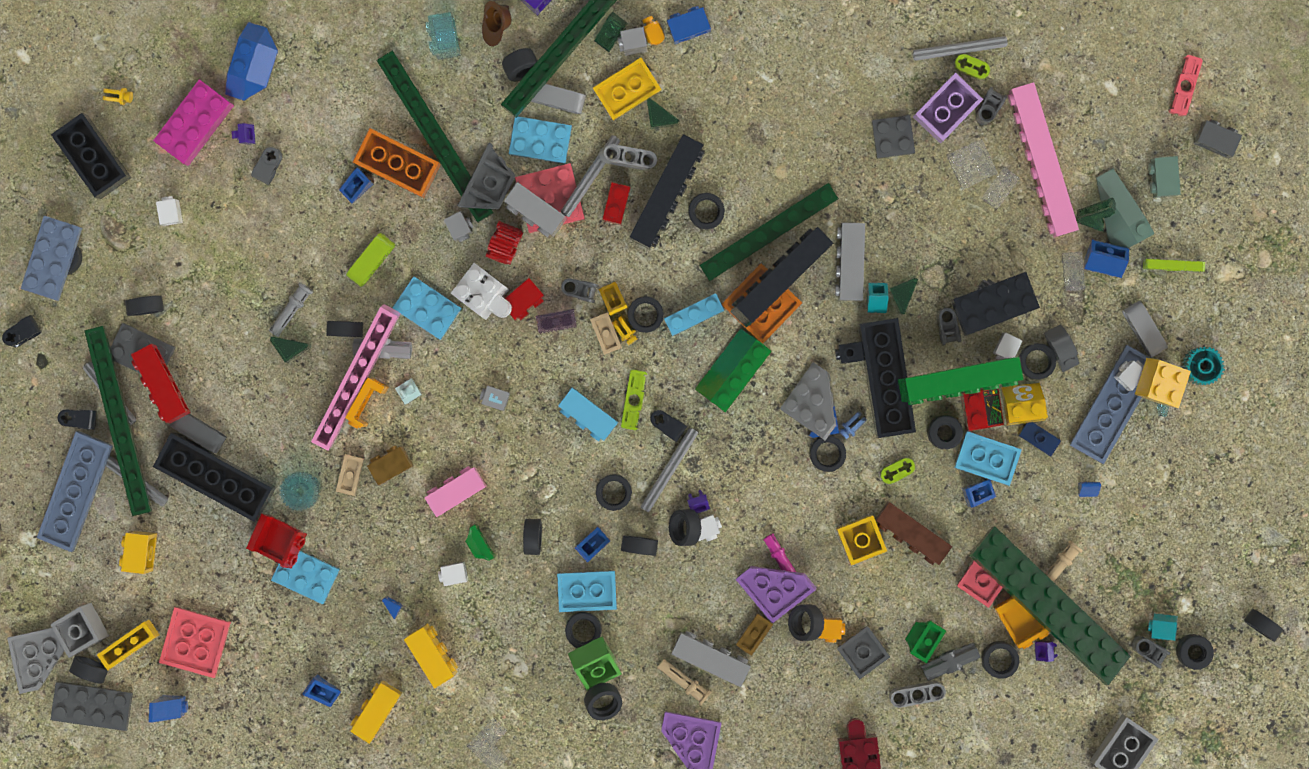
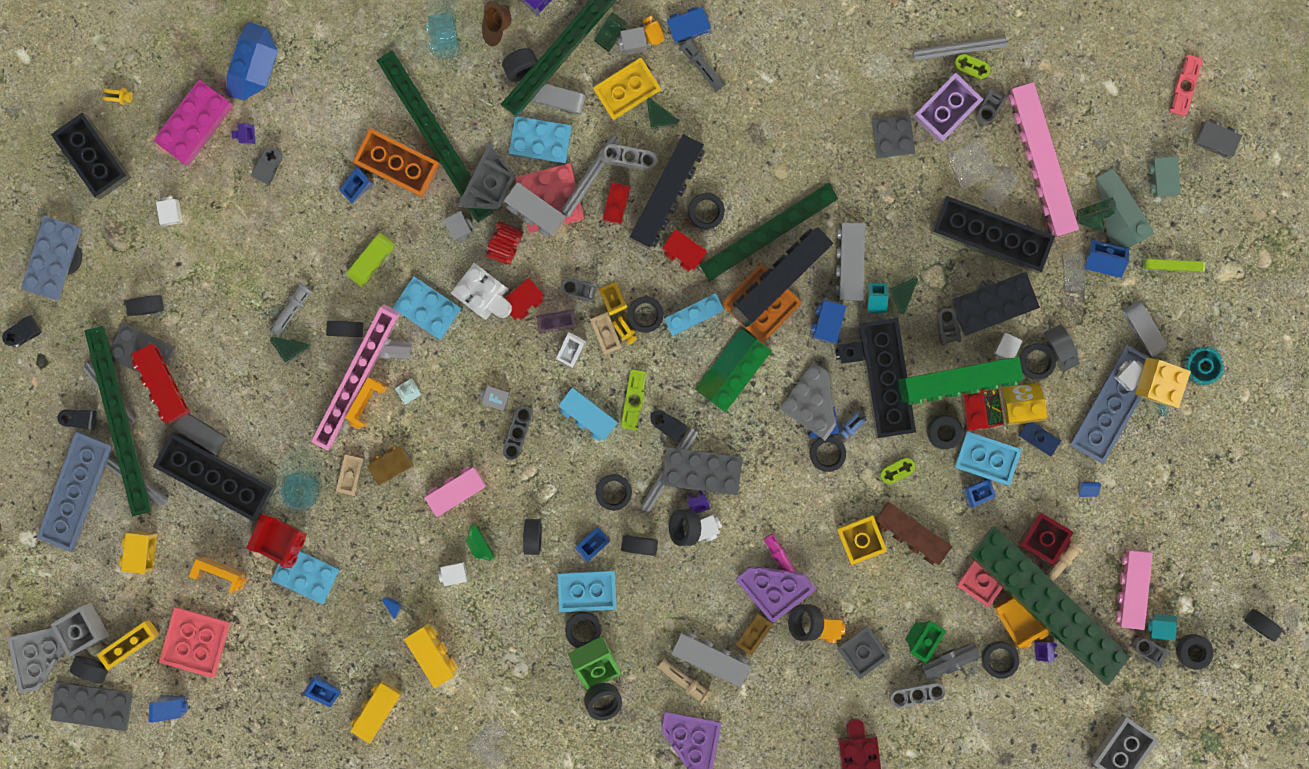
none -> light orange panel [189,556,247,594]
none -> dark grey beam [503,406,533,460]
none -> white slope [556,332,586,368]
none -> dark grey plate [661,447,743,495]
none -> red brick [662,229,707,273]
none -> dark grey pin [678,38,726,92]
none -> blue brick [810,300,847,344]
none -> black brick [931,196,1055,274]
none -> dark red brick [1018,511,1074,565]
none -> bright pink brick [1115,549,1153,630]

